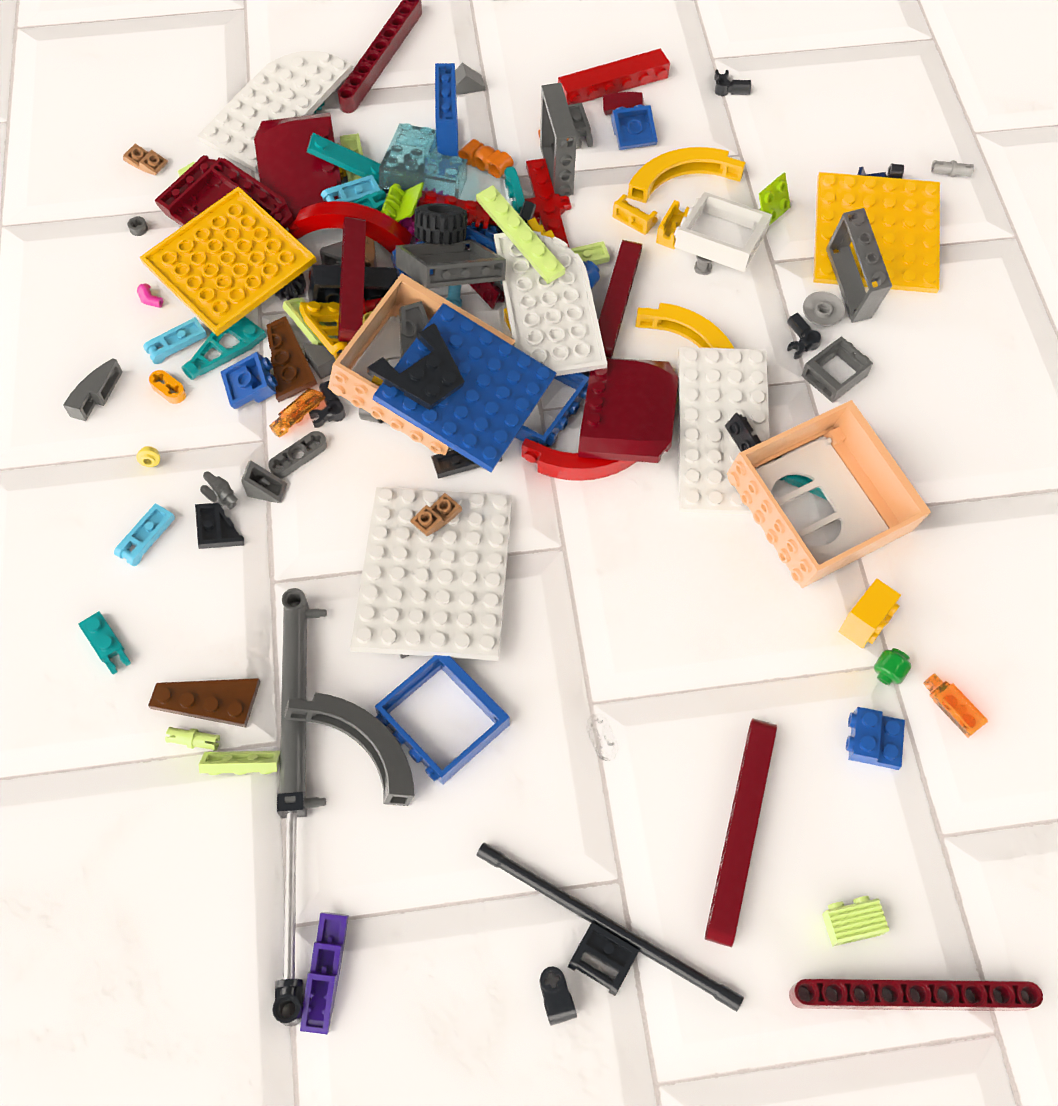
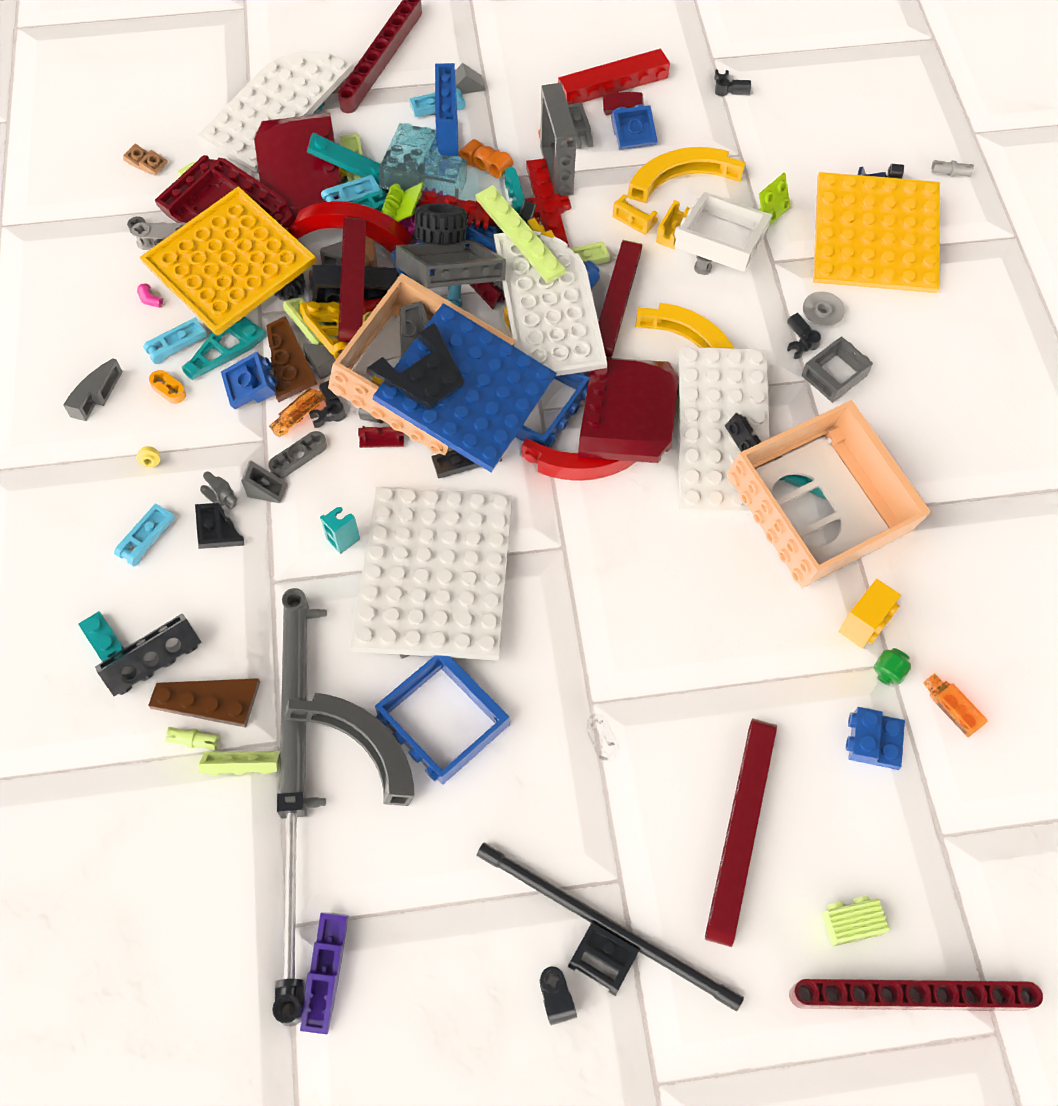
medium nougat slope [410,493,462,536] -> none
dark grey window [826,208,892,323] -> none
none -> black brick [95,613,202,697]
none -> light grey piece [131,222,186,250]
none -> teal hinge [320,507,360,554]
none -> dark red hinge [358,426,404,448]
none -> medium azure plate [409,88,466,117]

